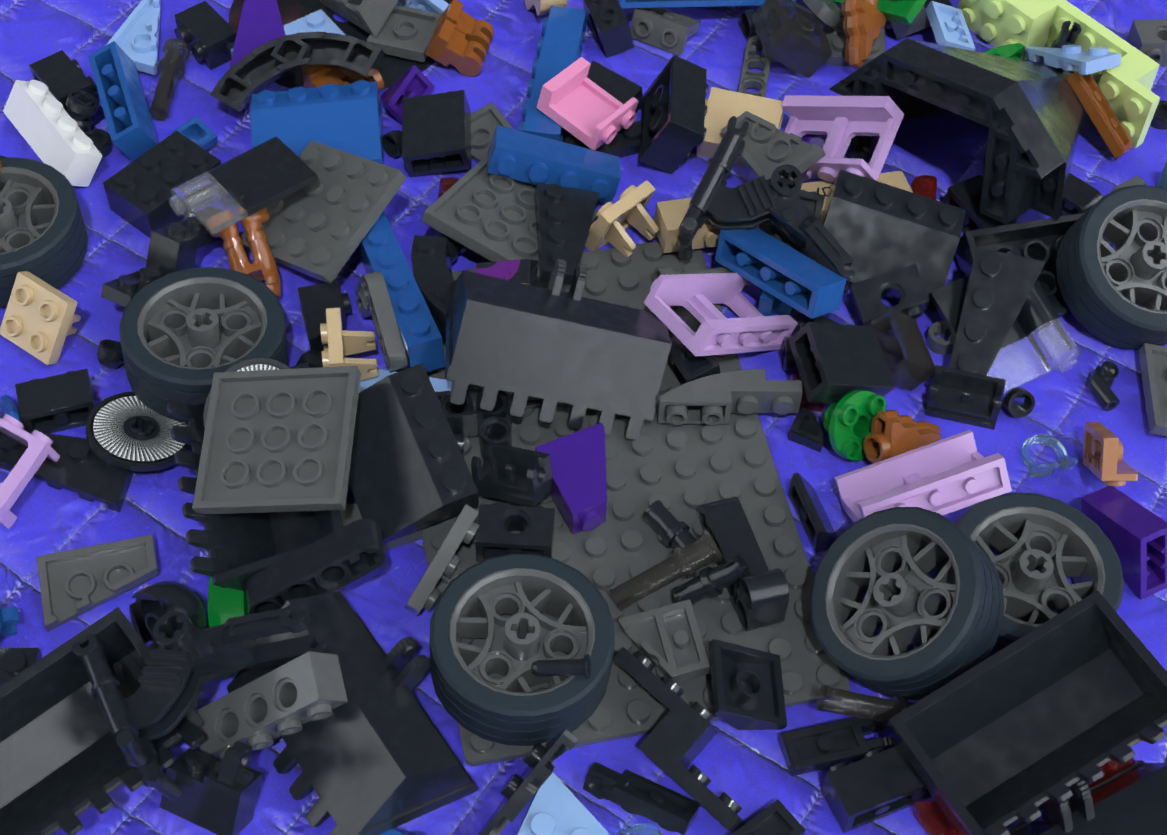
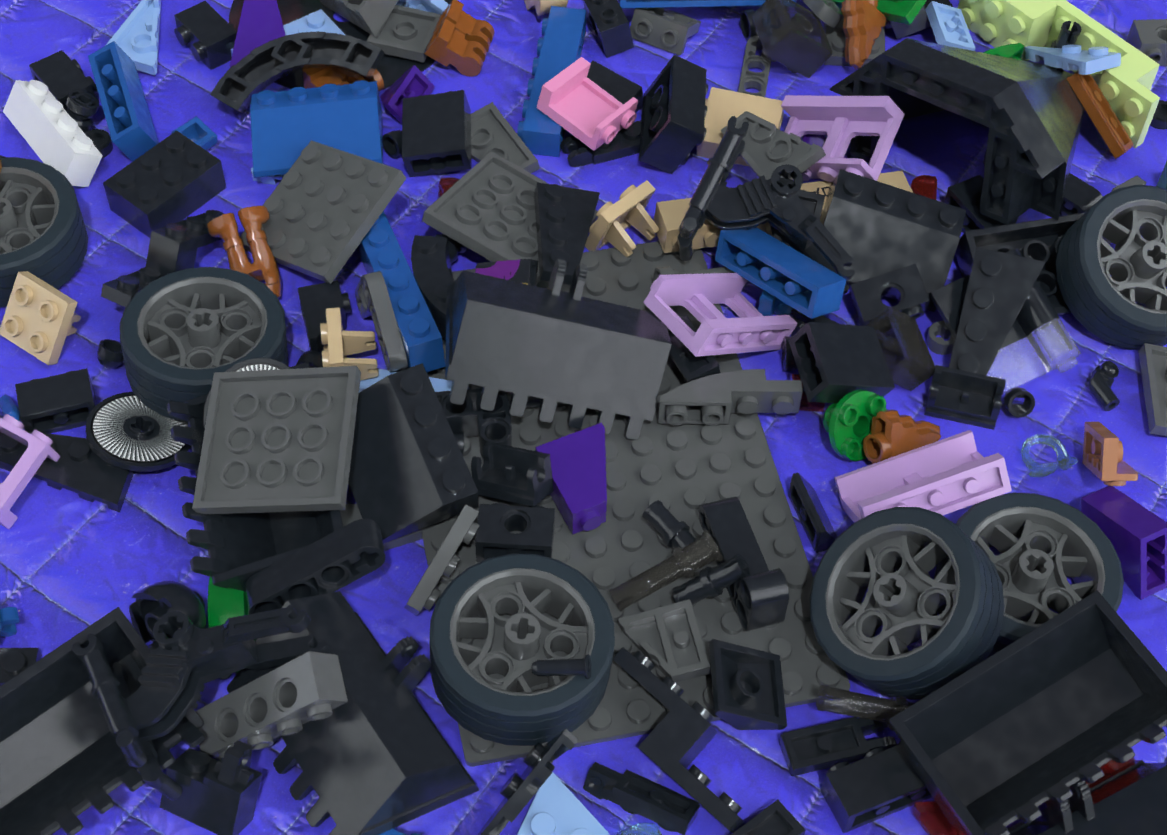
dark grey wing [37,534,159,632] -> none
clear smoke pin [149,38,190,121] -> none
black door [168,137,319,235] -> none
blue brick [487,125,621,203] -> none
black tile [788,407,824,452] -> none

